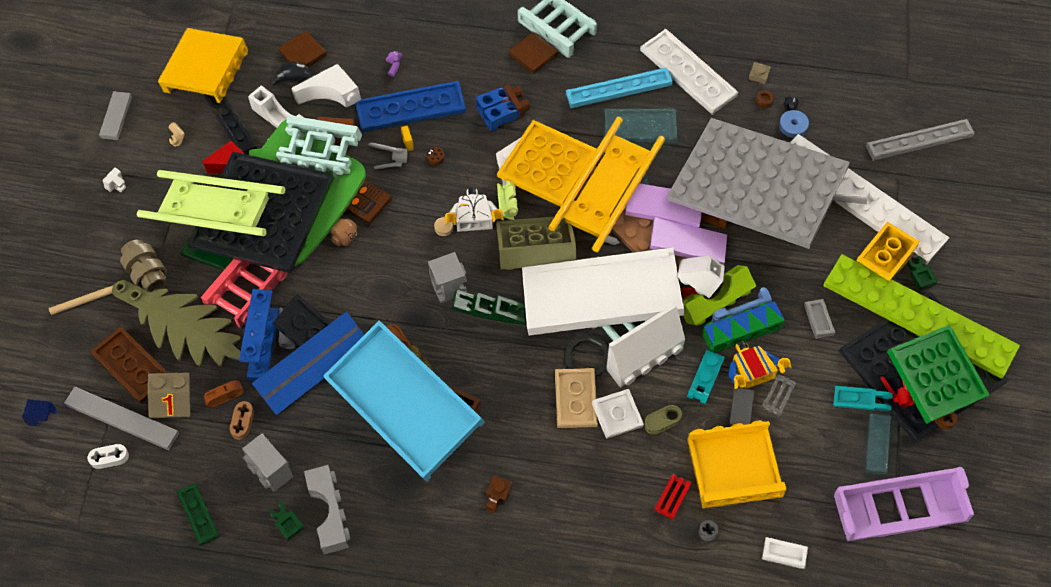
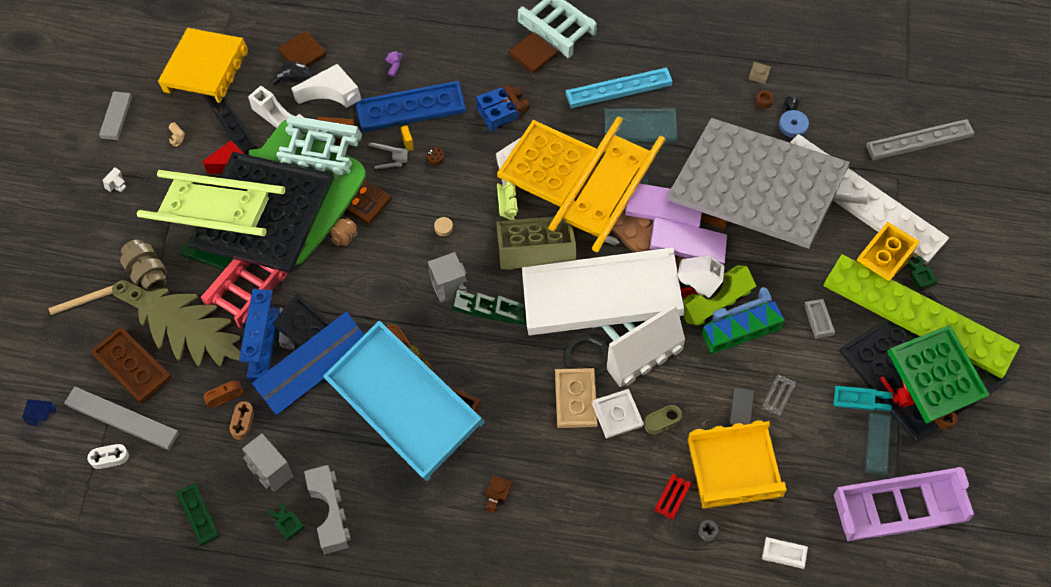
dark tan slope [148,373,190,418] -> none
white torso [445,188,504,232] -> none
white tile [640,29,738,115] -> none
teal plate [687,350,725,404] -> none
torso [728,341,791,389] -> none

